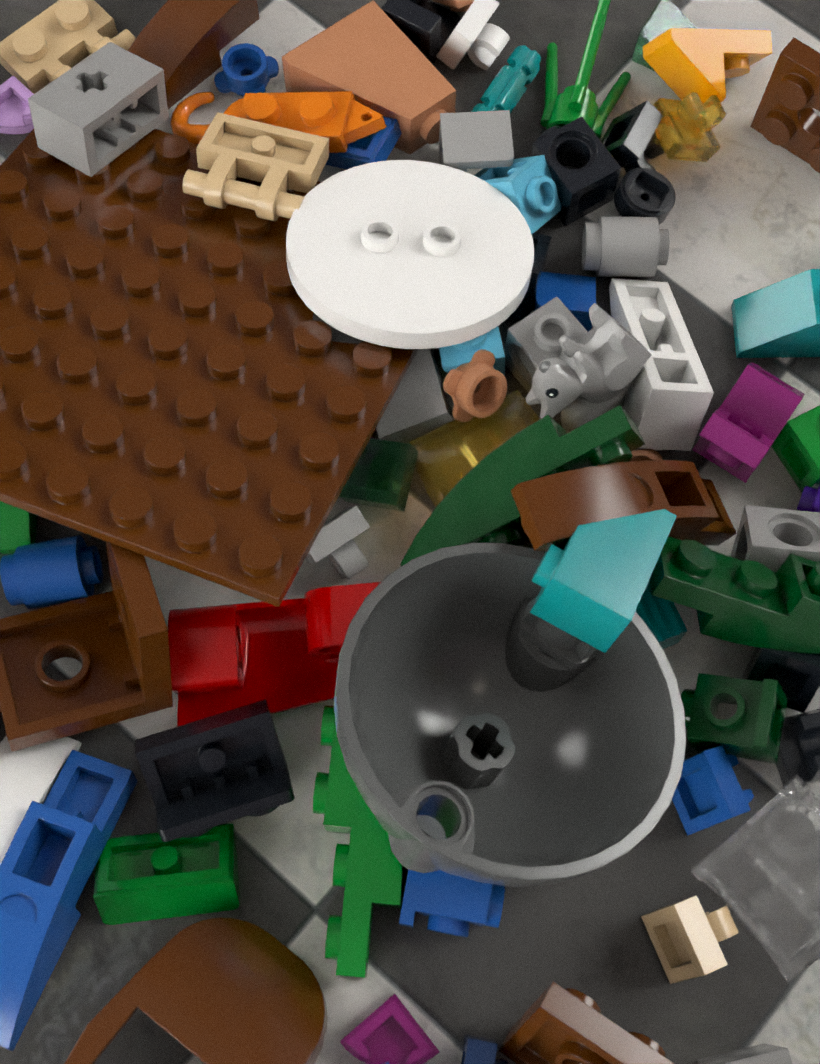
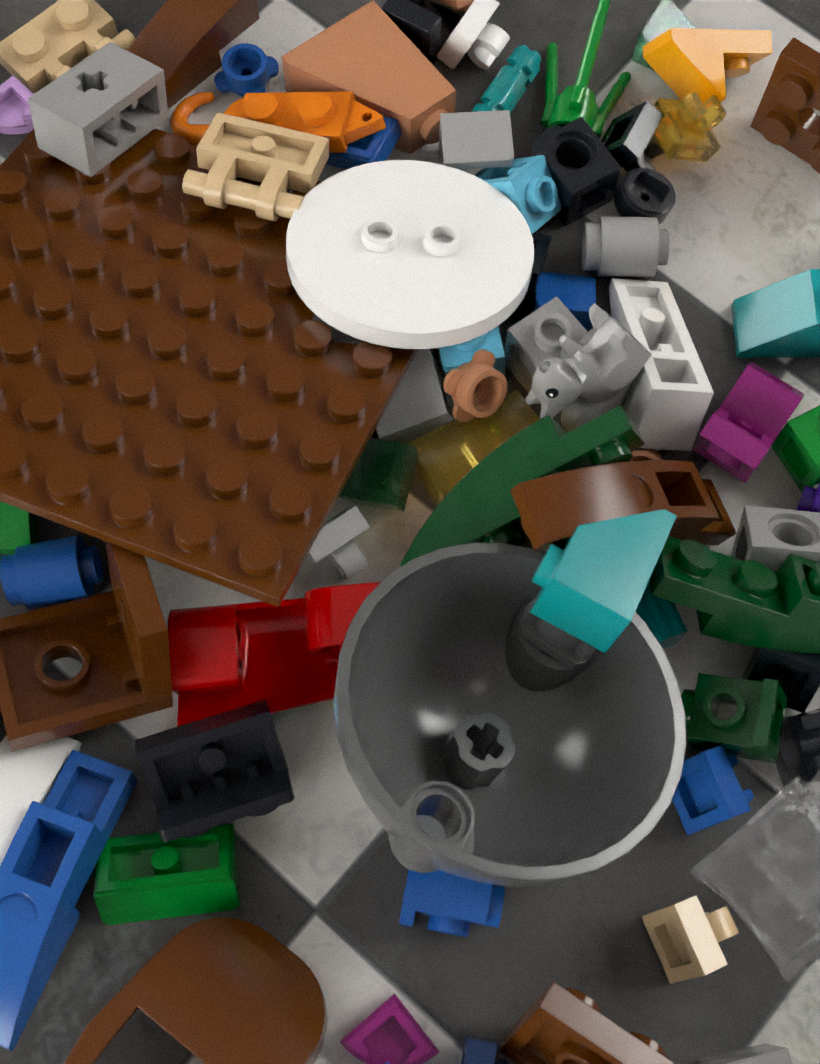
green slope [313,705,402,978] -> none

